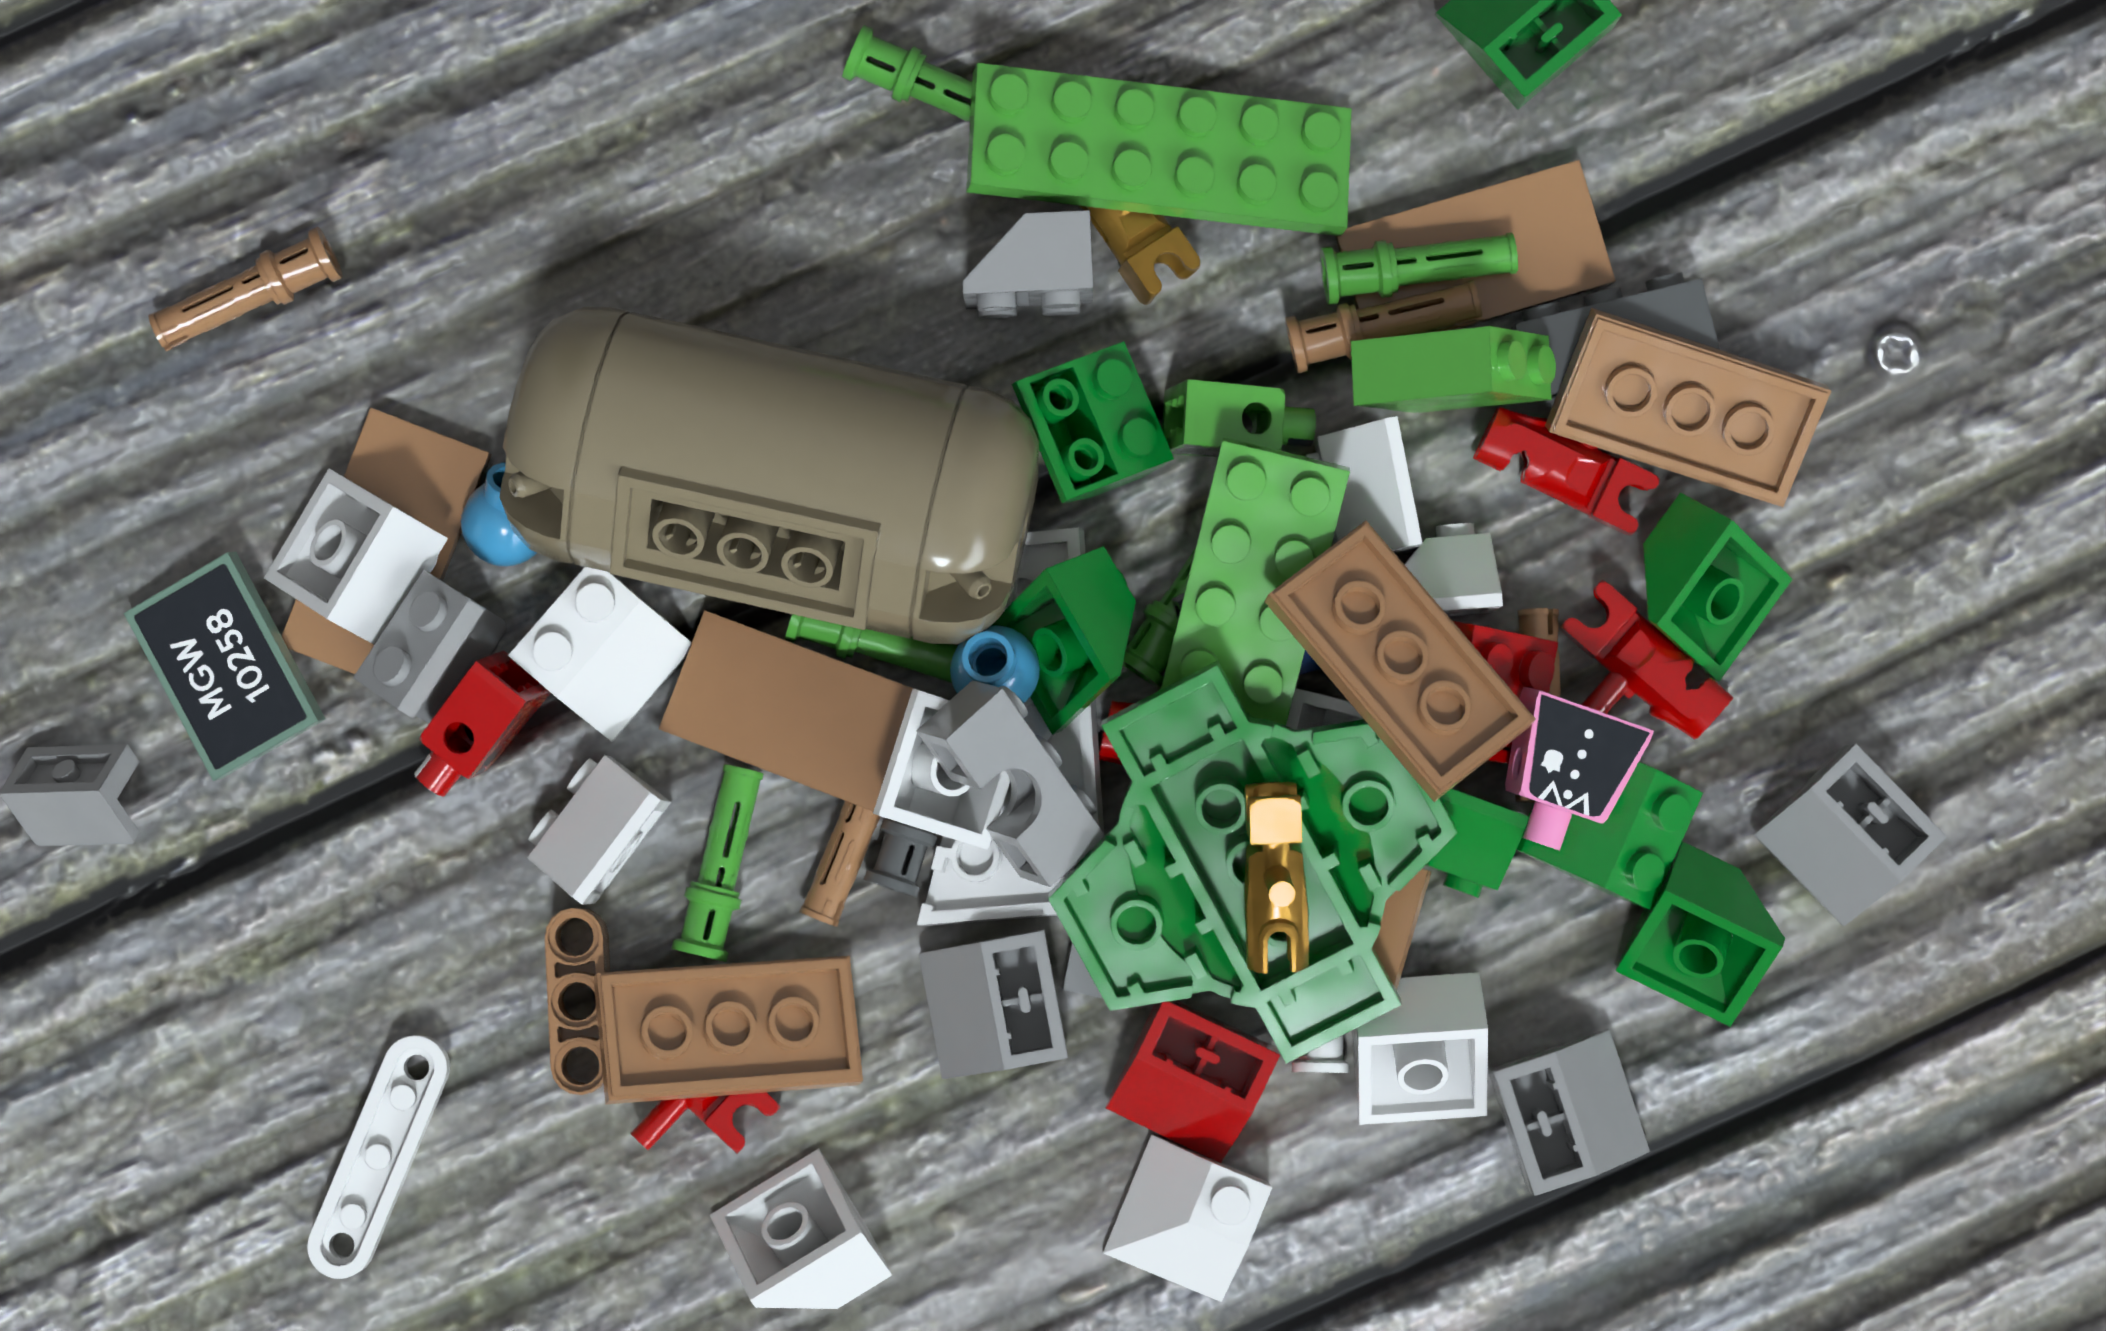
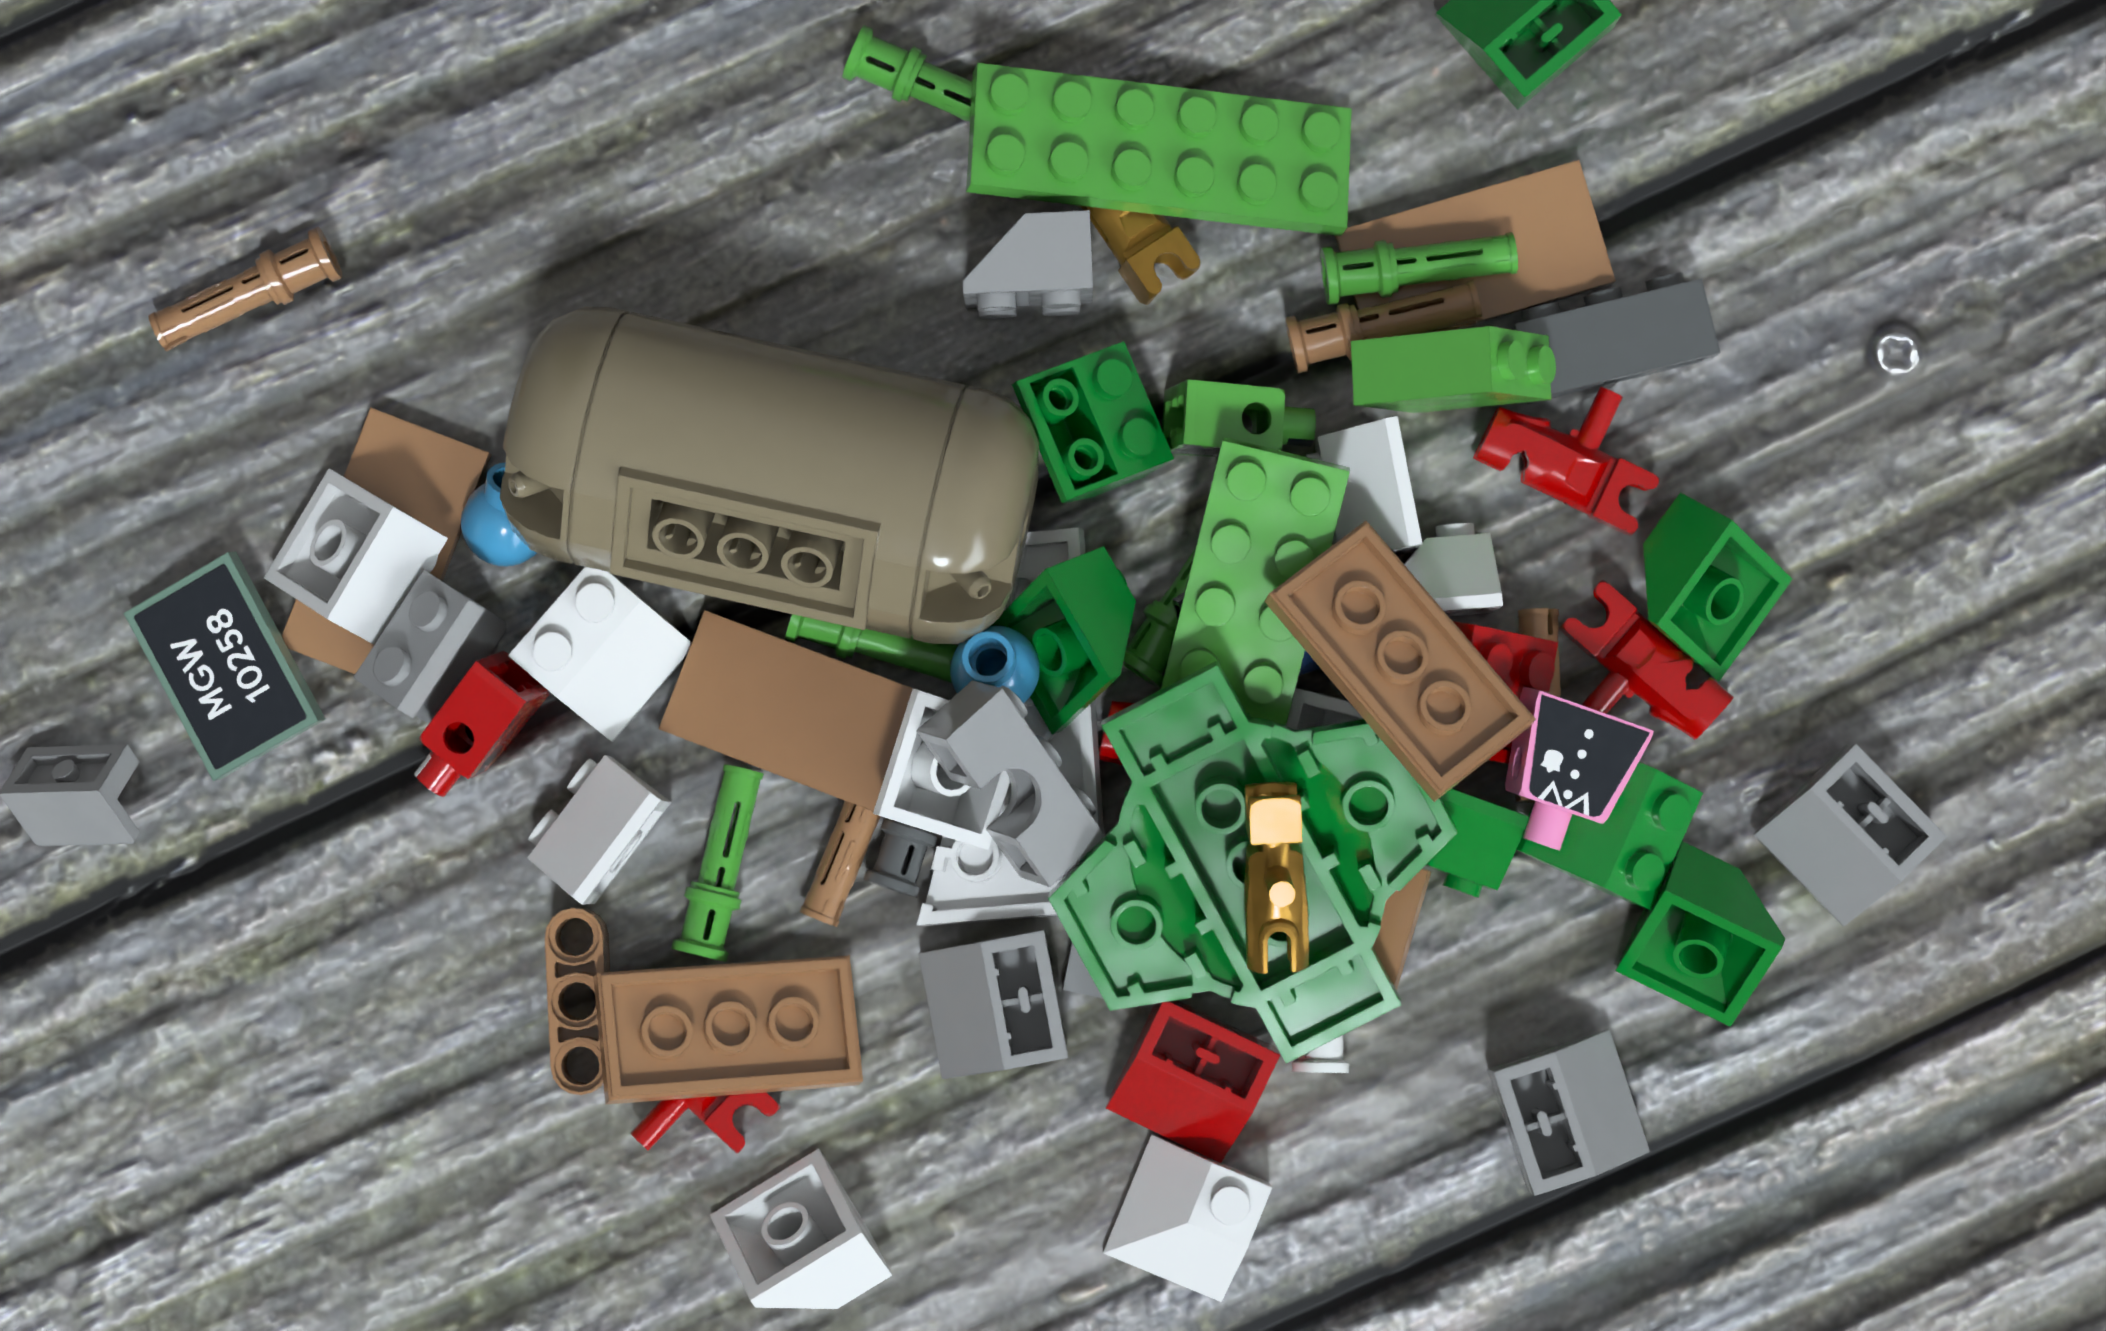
white plate [307,1035,450,1279] -> none
white slope [1352,972,1488,1125] -> none
medium nougat tile [1545,308,1831,507] -> none

